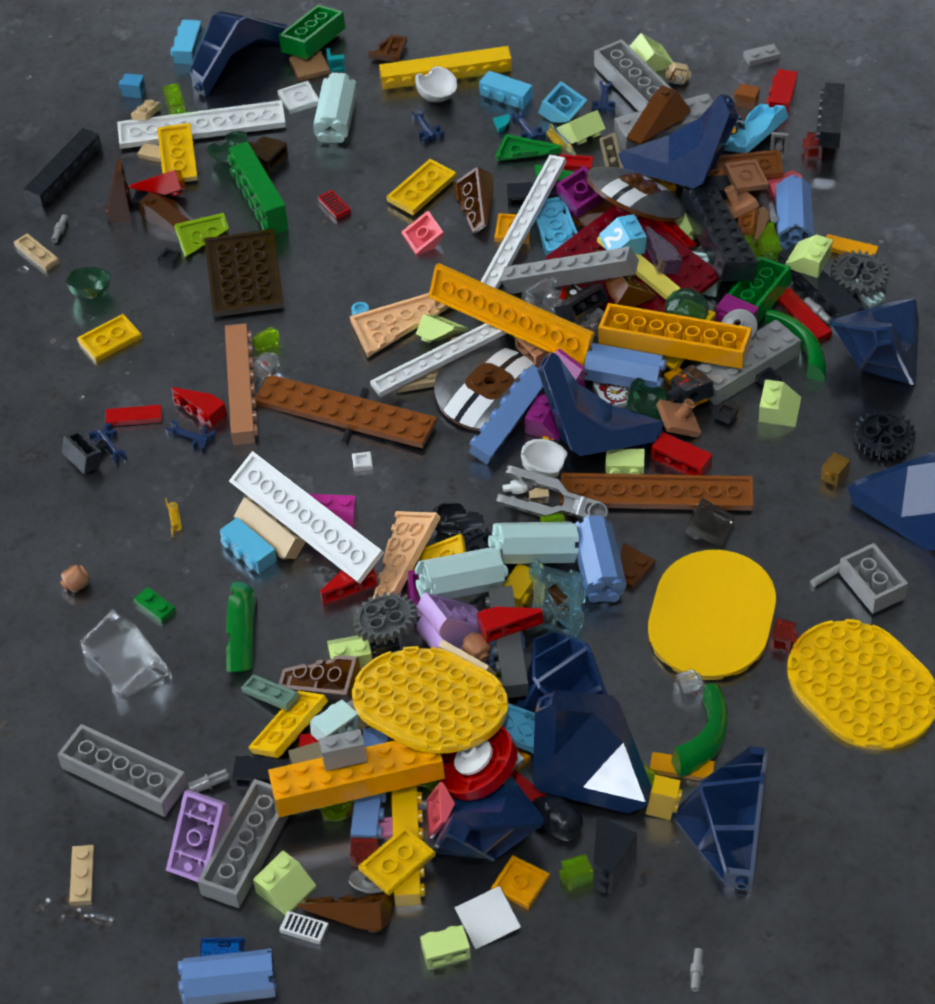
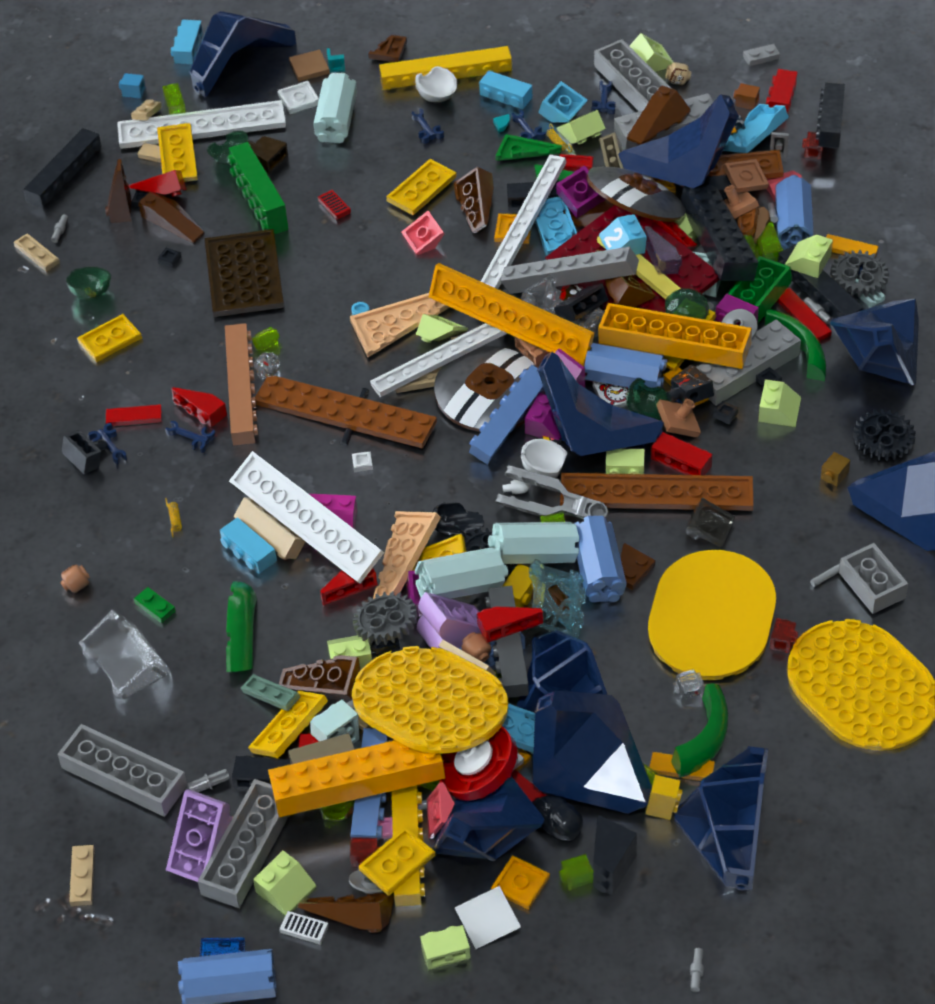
lime wing [174,213,229,258] -> none
green brick [279,5,346,59] -> none
light grey brick [318,729,367,771] -> none
tan plate [529,488,549,504] -> none

